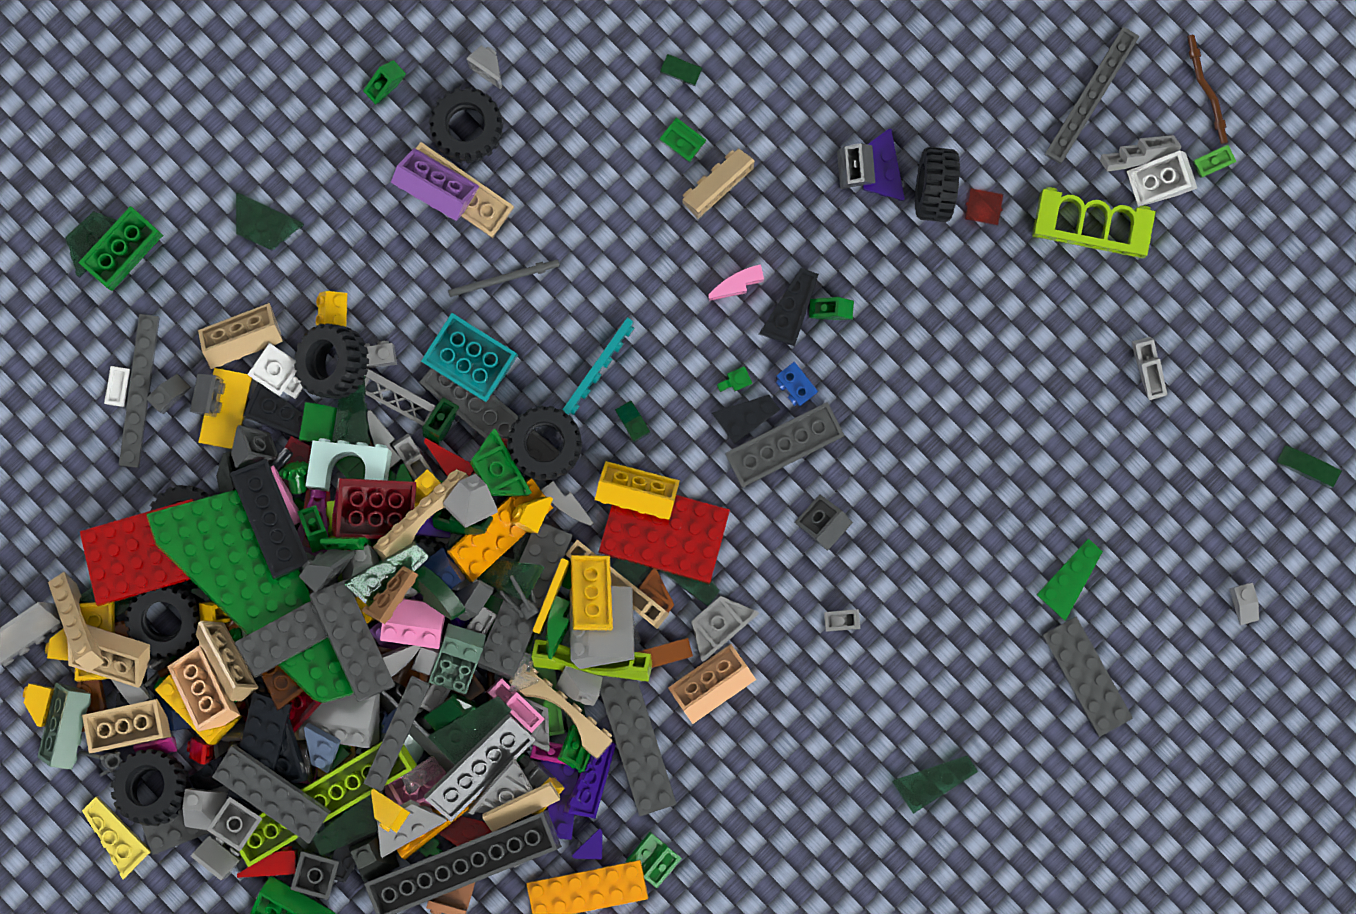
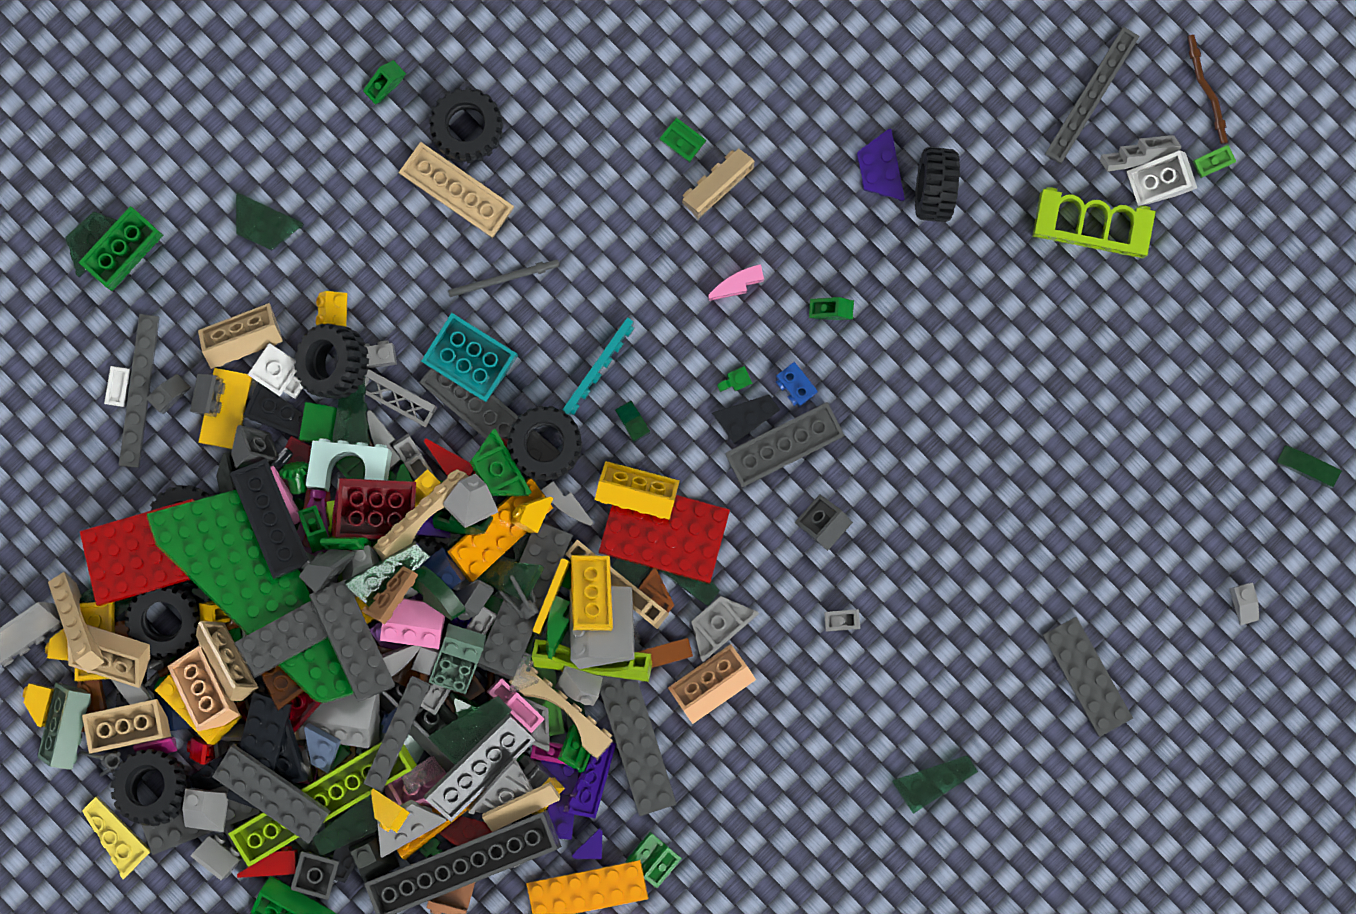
light grey slope [207,797,262,852] -> none
medium lavender slope [391,148,479,221] -> none
dark green slope [422,397,459,445] -> none
dark green tile [424,696,465,731] -> none
light grey slope [467,45,502,89] -> none
dark green tile [660,54,702,86] -> none
black wing [758,268,819,347] -> none
dark grey slope [837,143,875,189] -> none
clear red piece [965,188,1004,225] -> none
green wing [1036,539,1103,621] -> none
light grey slope [1132,337,1167,400] -> none

